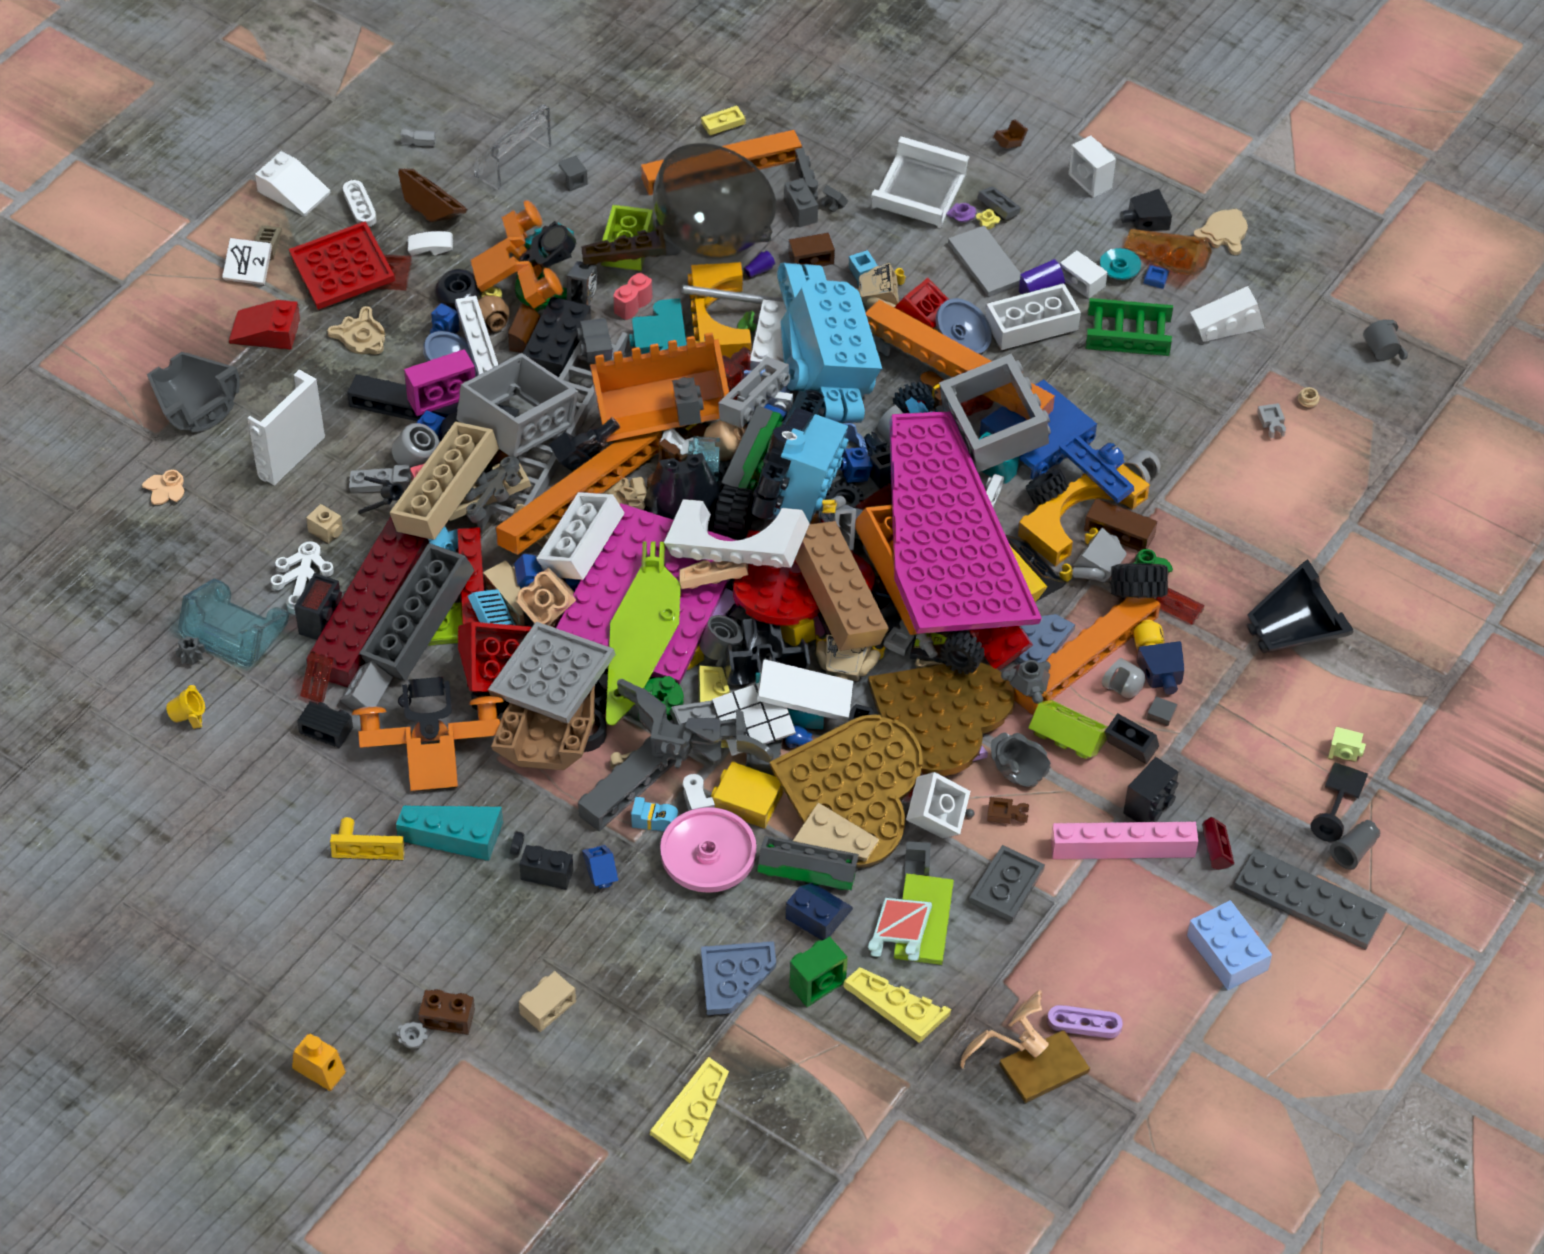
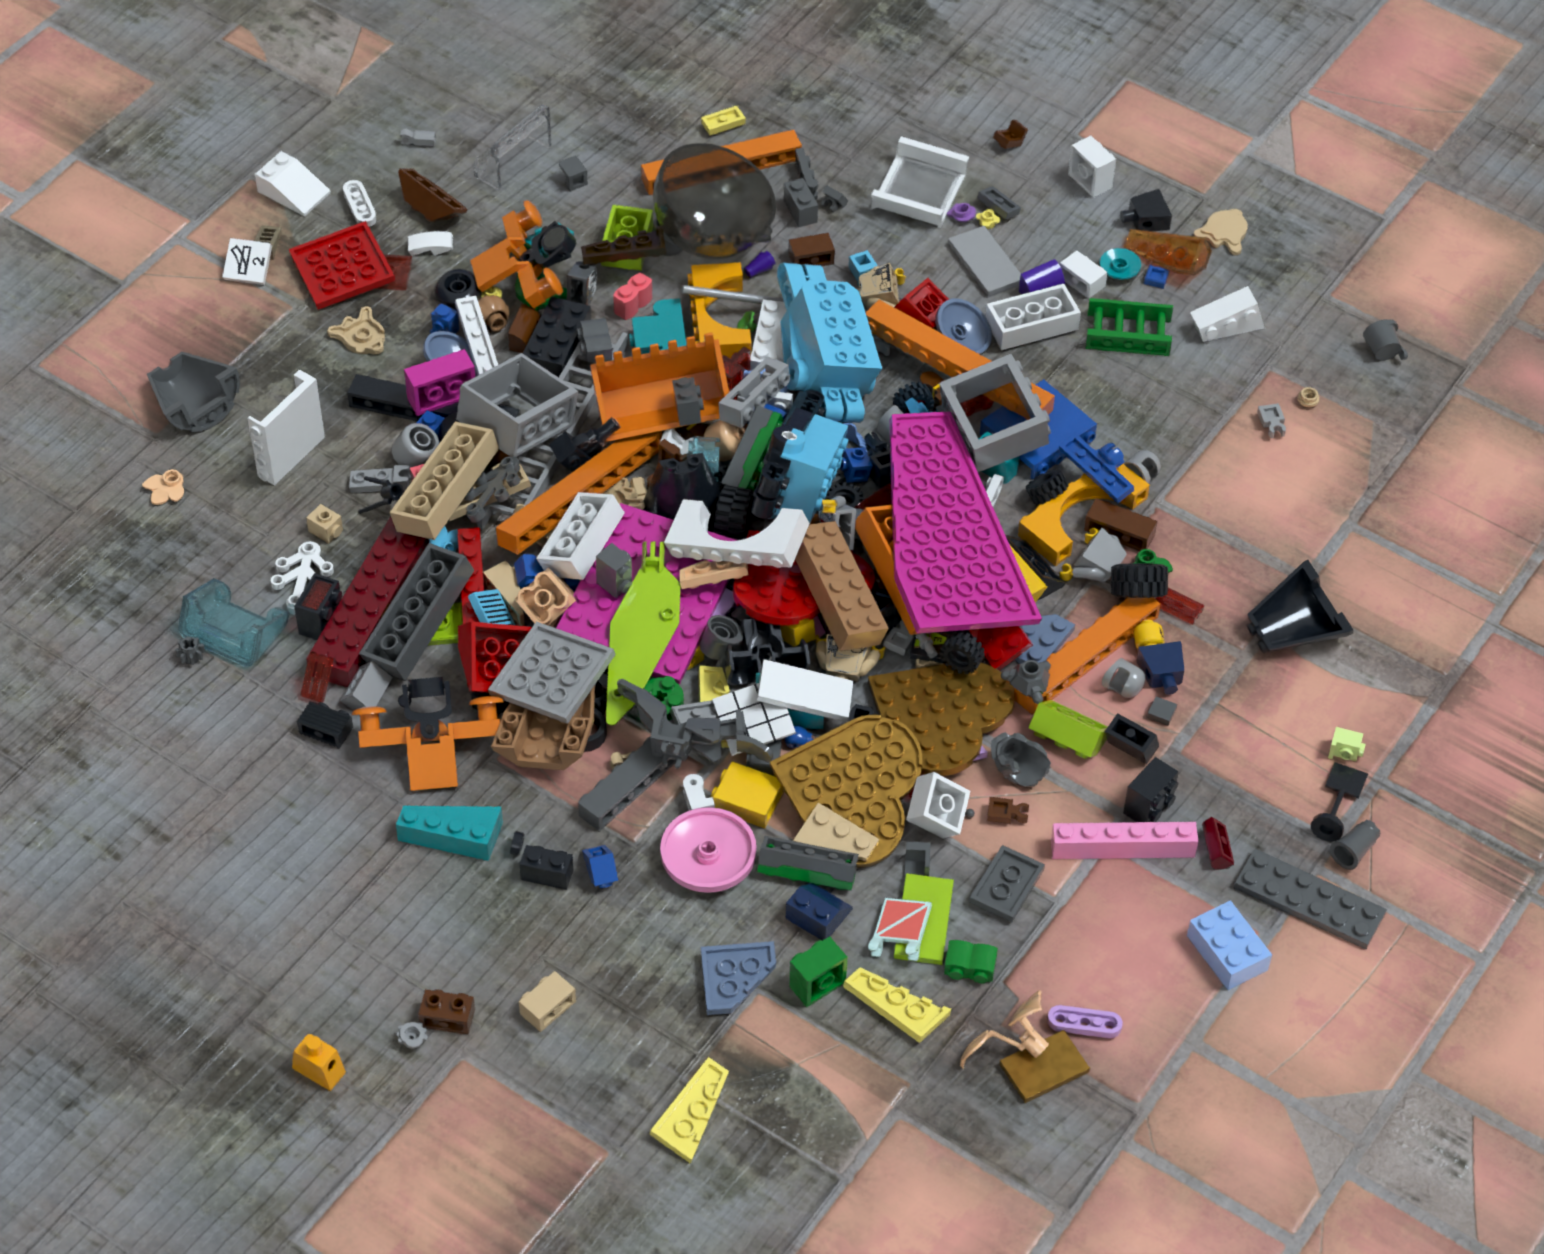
yellow piece [166,685,205,729] -> none
red slope [229,300,300,350] -> none
yellow piece [330,817,405,860] -> none
medium azure leg [631,797,678,831] -> none
none -> dark grey brick [596,543,632,598]
none -> green brick [944,940,998,984]

